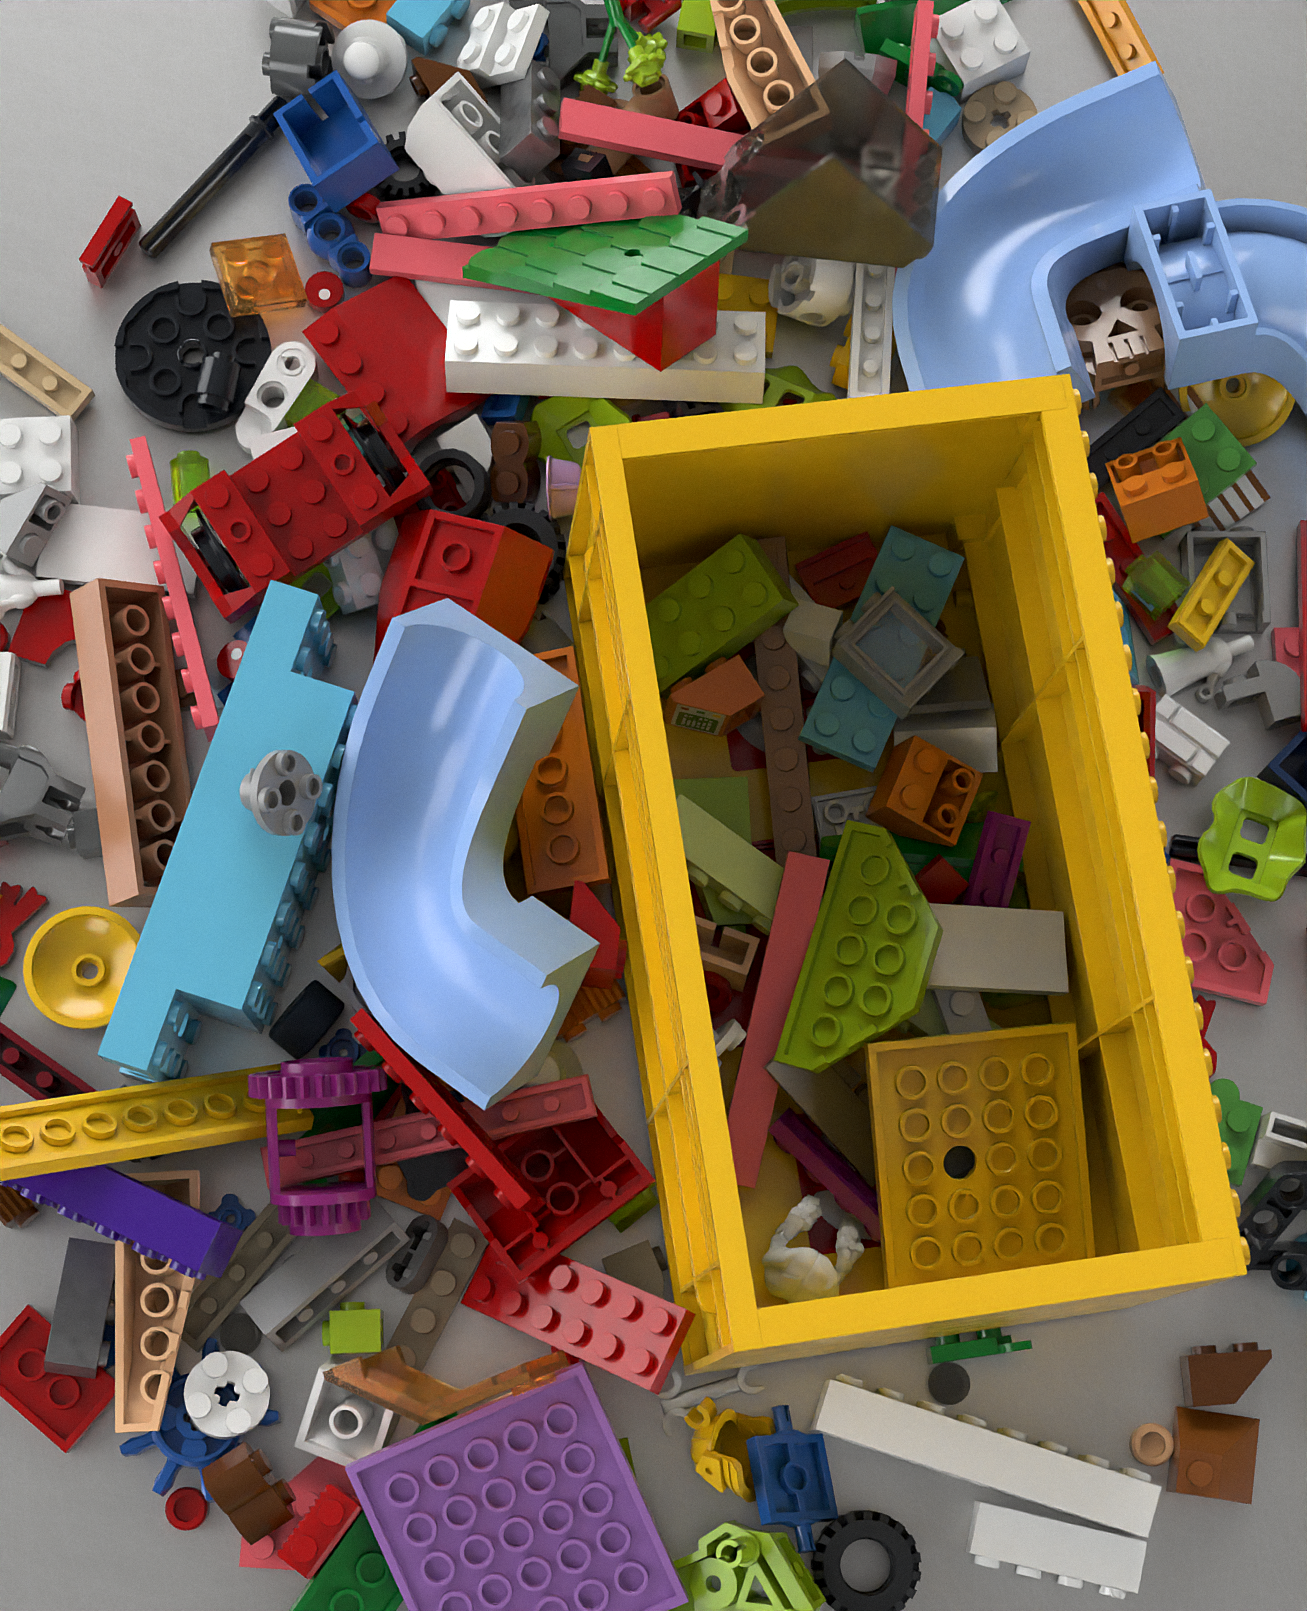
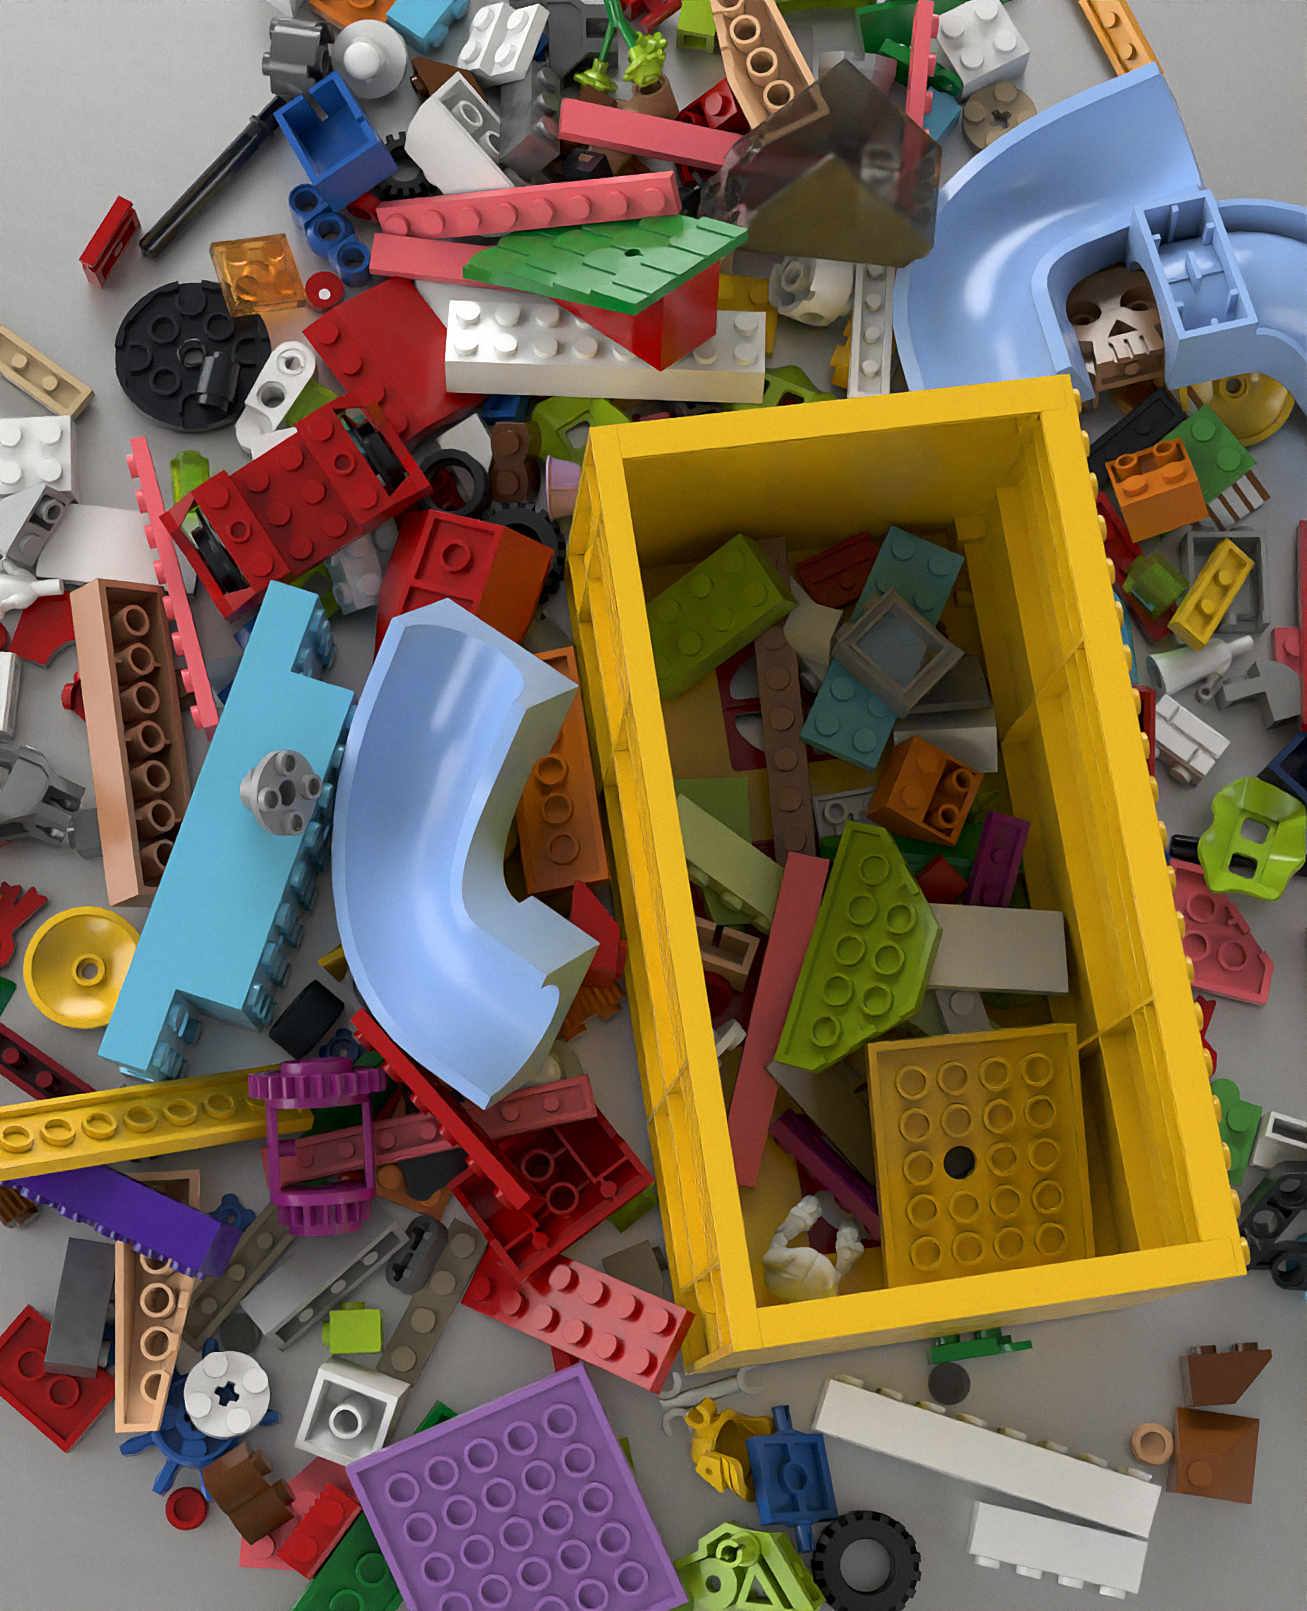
red tile [217,640,248,682] -> none
clear orange windscreen [323,1345,569,1425] -> none
orange slope [663,654,765,737] -> none

